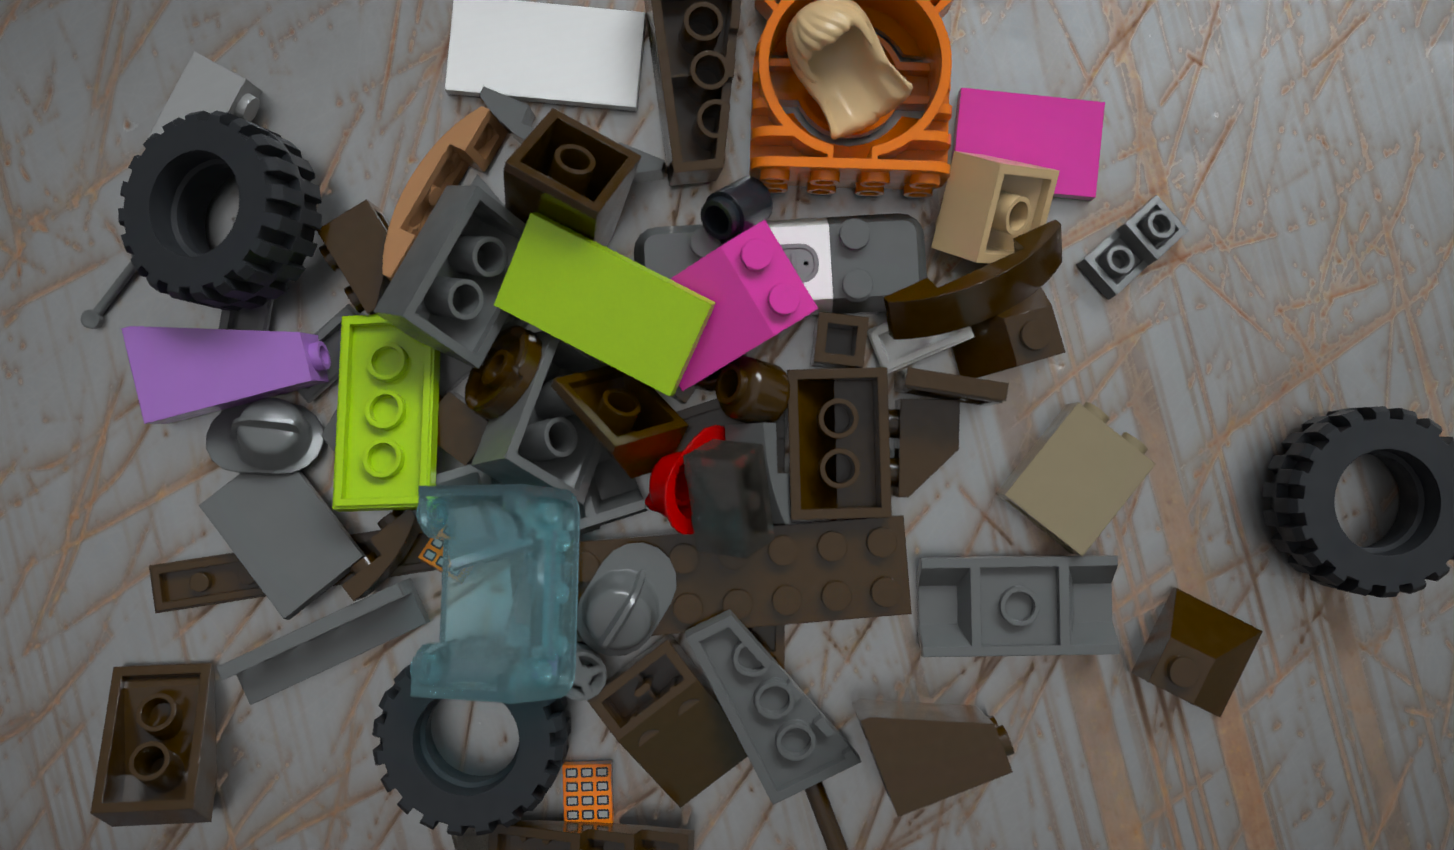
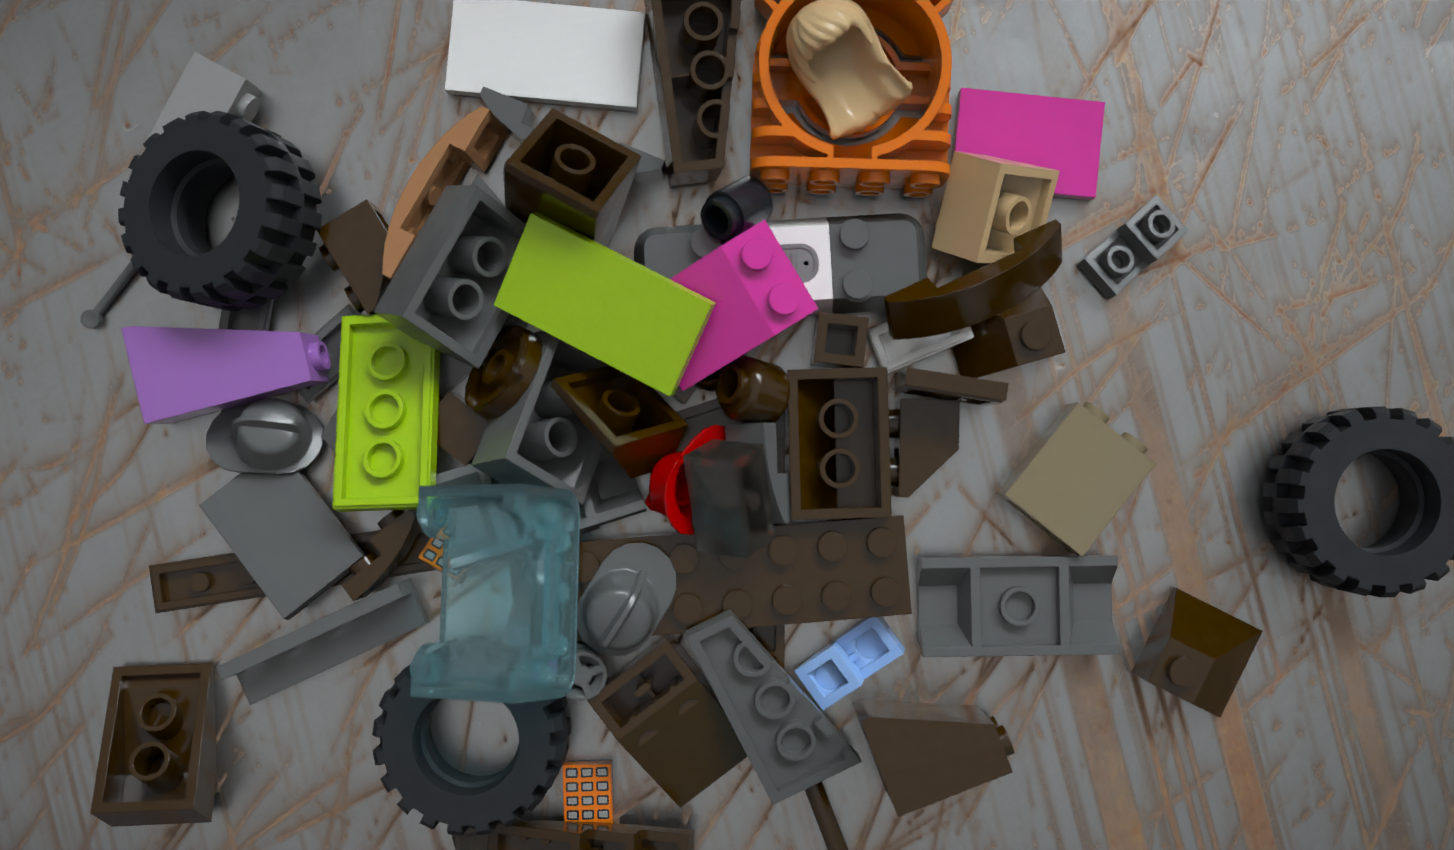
none -> light blue slope [794,617,905,711]

